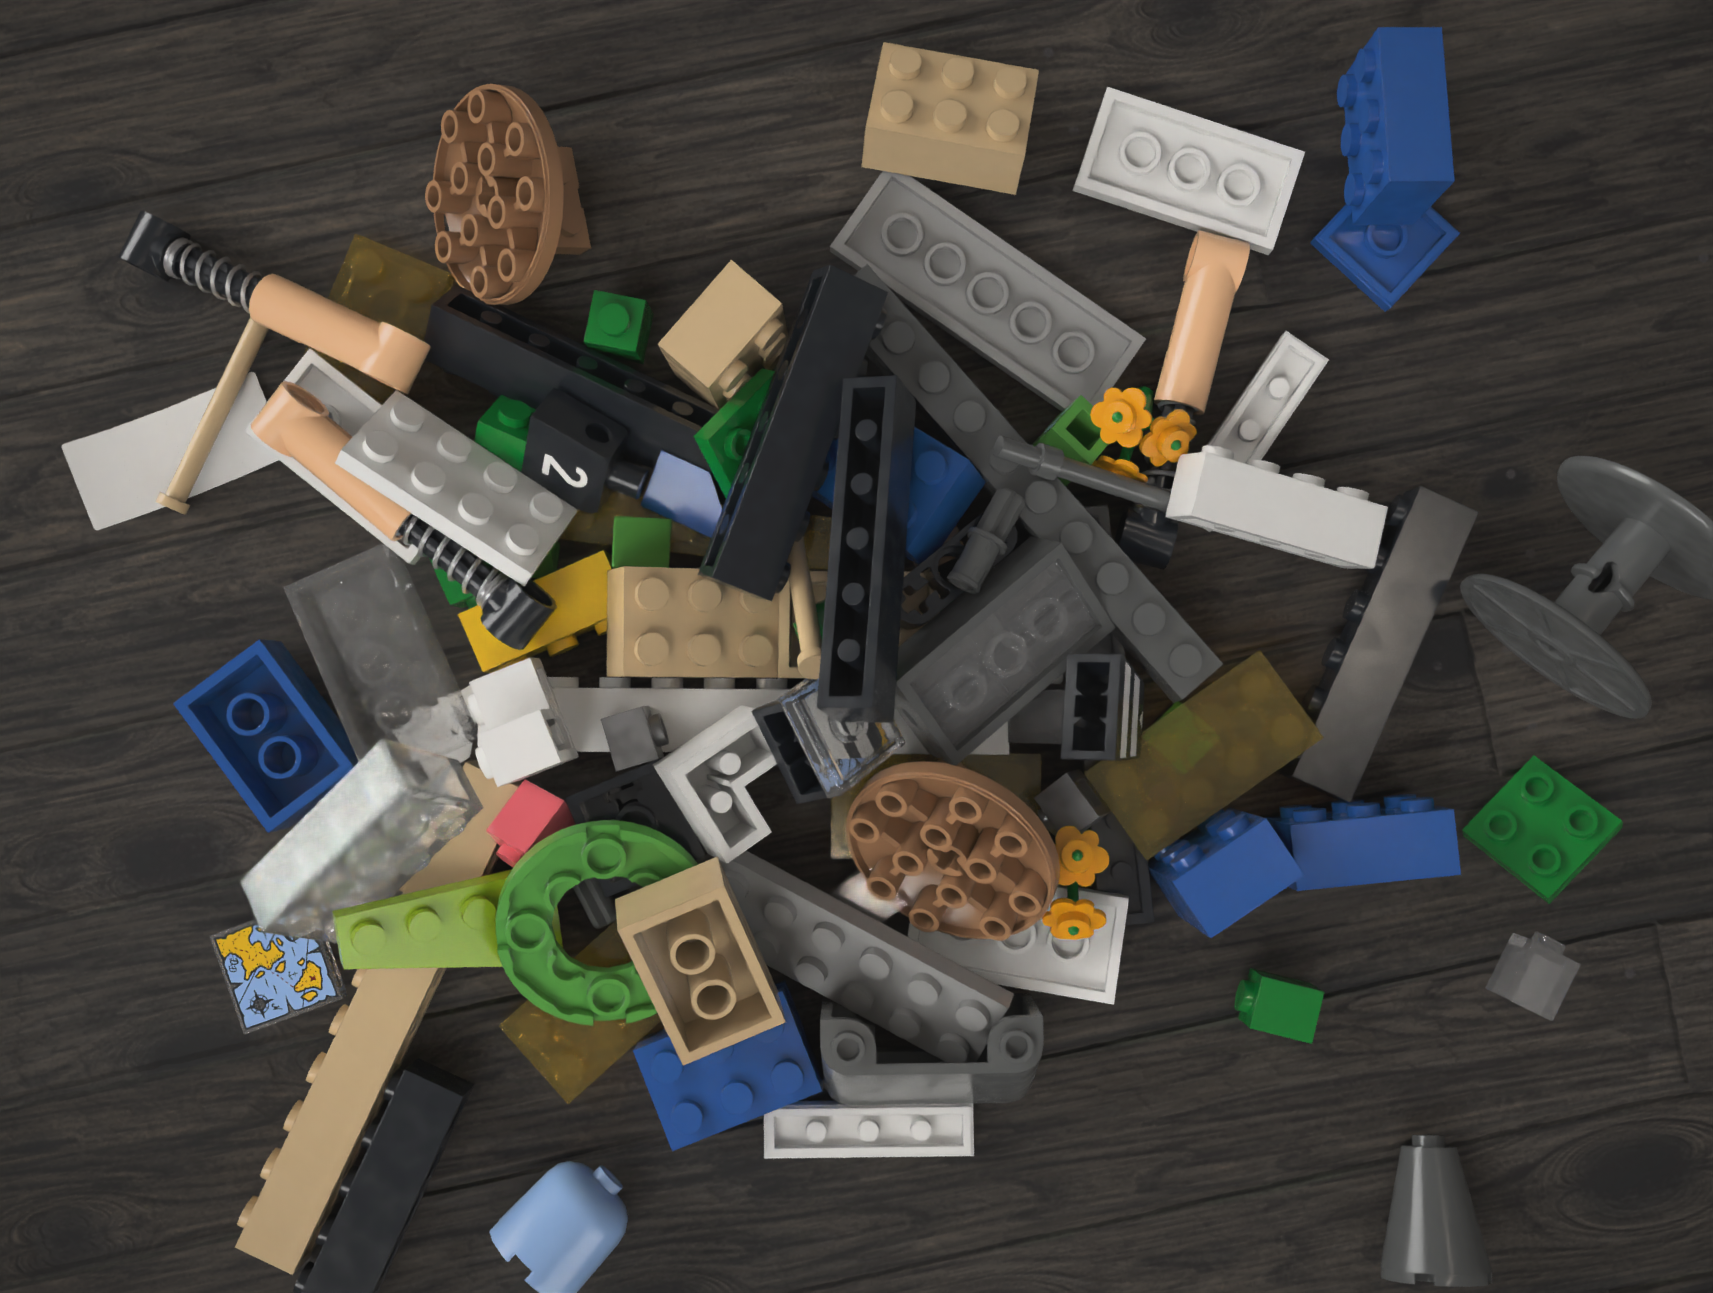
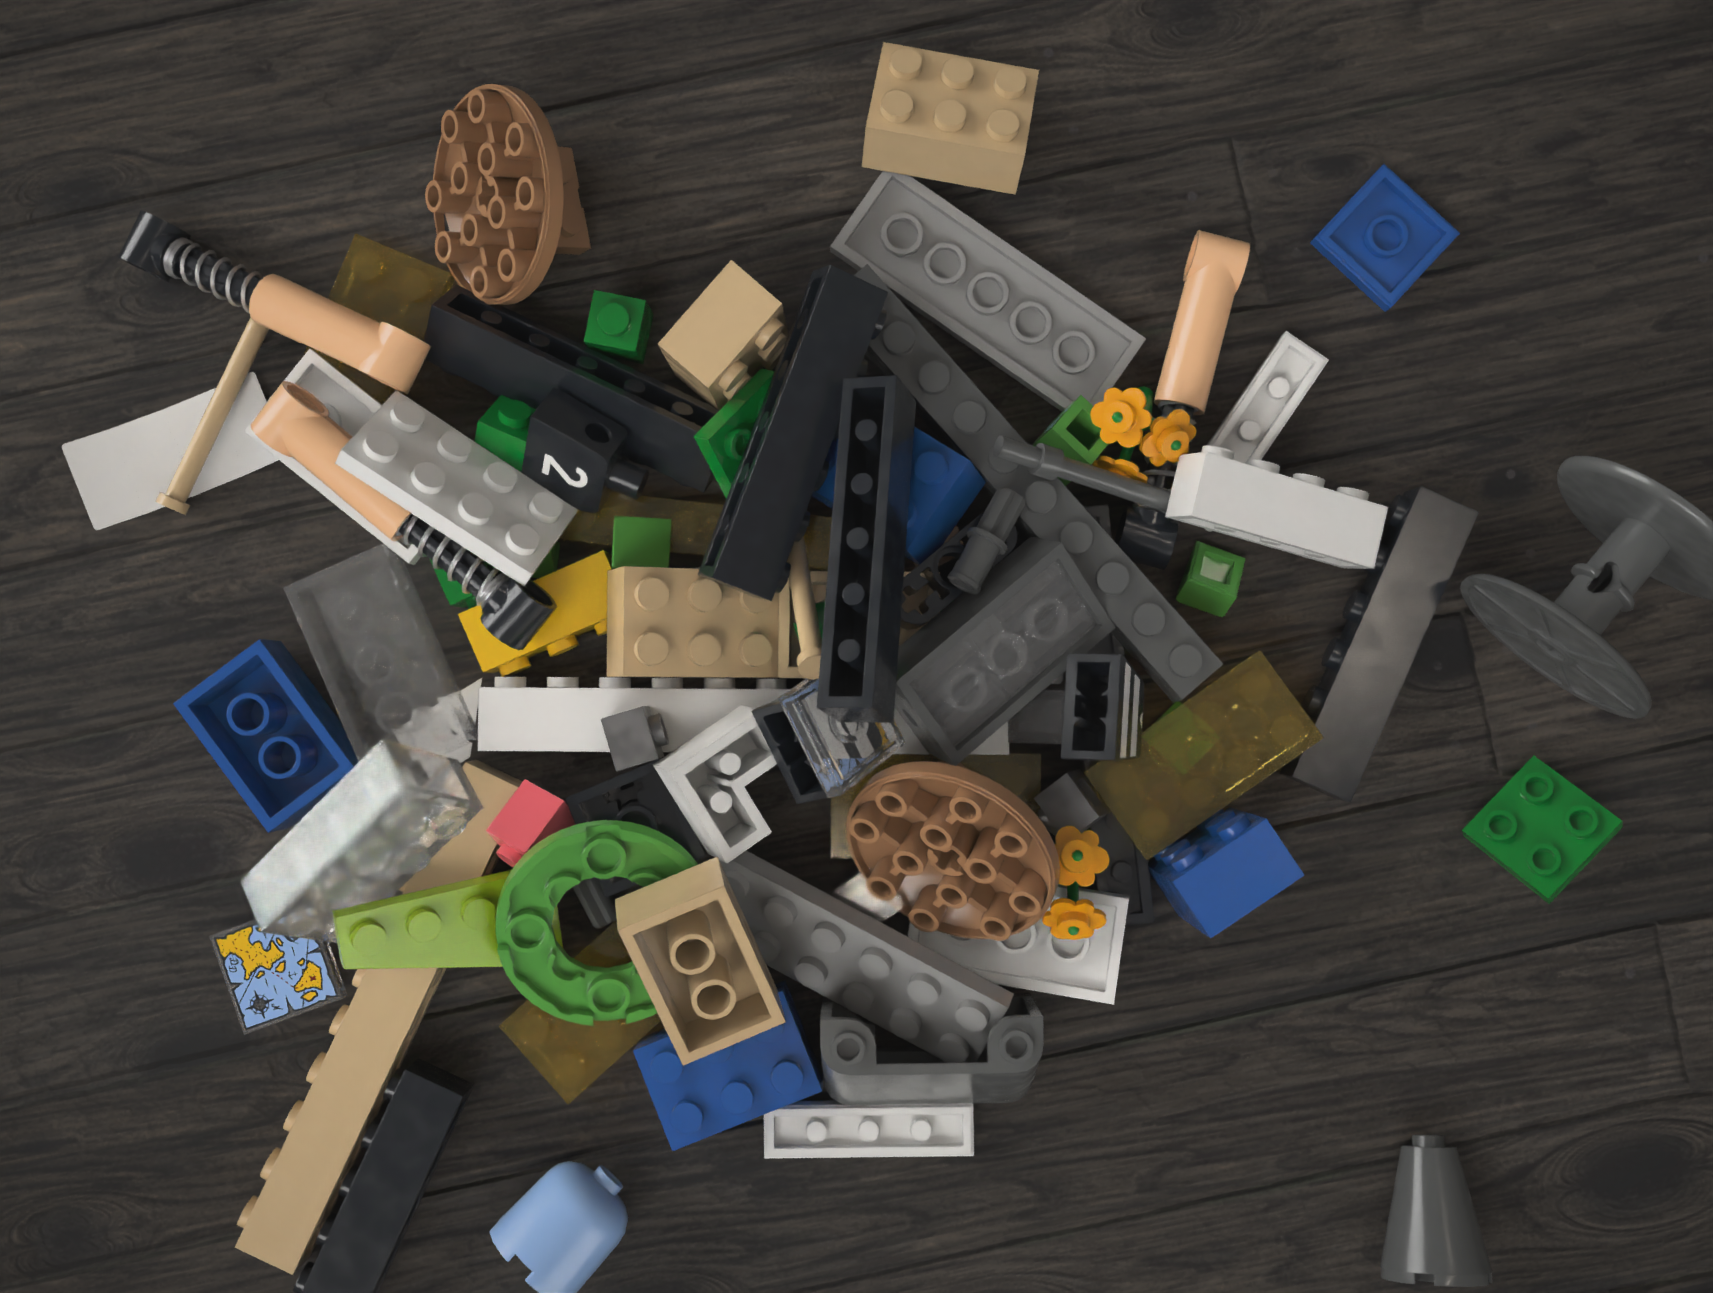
white brick [468,658,579,787] -> none
sticker [640,450,722,538] -> none
white plate [1072,87,1305,255] -> none
green brick [1235,968,1324,1044] -> none
blue brick [1264,794,1461,891] -> none
blue brick [1337,27,1455,225] -> none
clear brick [1485,931,1581,1022] -> none
none -> bright green slope [1176,541,1245,617]

